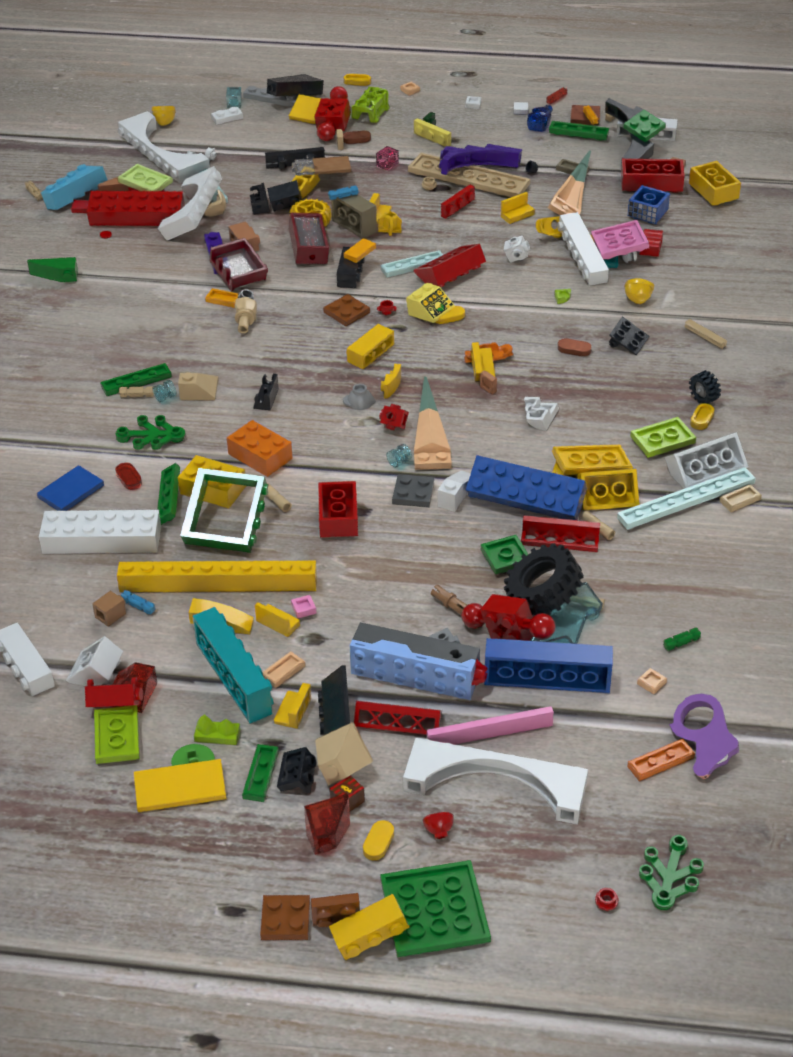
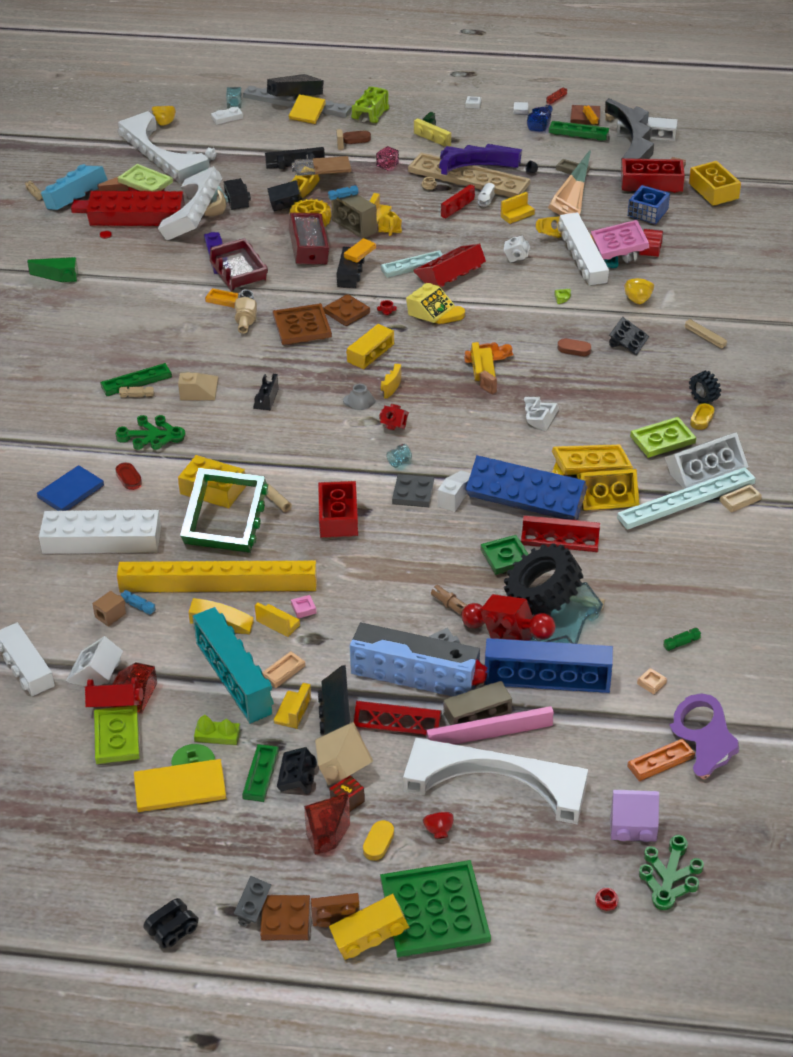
clear light blue wheel [152,380,177,402] -> none
green plate [157,463,180,525] -> none
orange brick [227,420,293,477] -> none
nougat brick [228,221,260,251] -> none
black hinge [250,183,270,215] -> none
red brick [314,86,351,141] -> none
yellow tile [343,74,371,86] -> none
light nougat tile [400,82,420,96] -> none
light nougat plate [414,376,452,470] -> none
tan piece [580,511,616,540] -> none
green plate [623,109,666,142] -> none
none -> black brick [143,898,199,948]
none -> black brick [223,178,251,210]
none -> dark grey hinge [234,876,272,926]
none -> dark orange plate [273,303,332,345]
none -> dark tan brick [443,681,512,725]
none -> white piece [478,183,495,207]
none -> lavender slope [610,790,659,842]

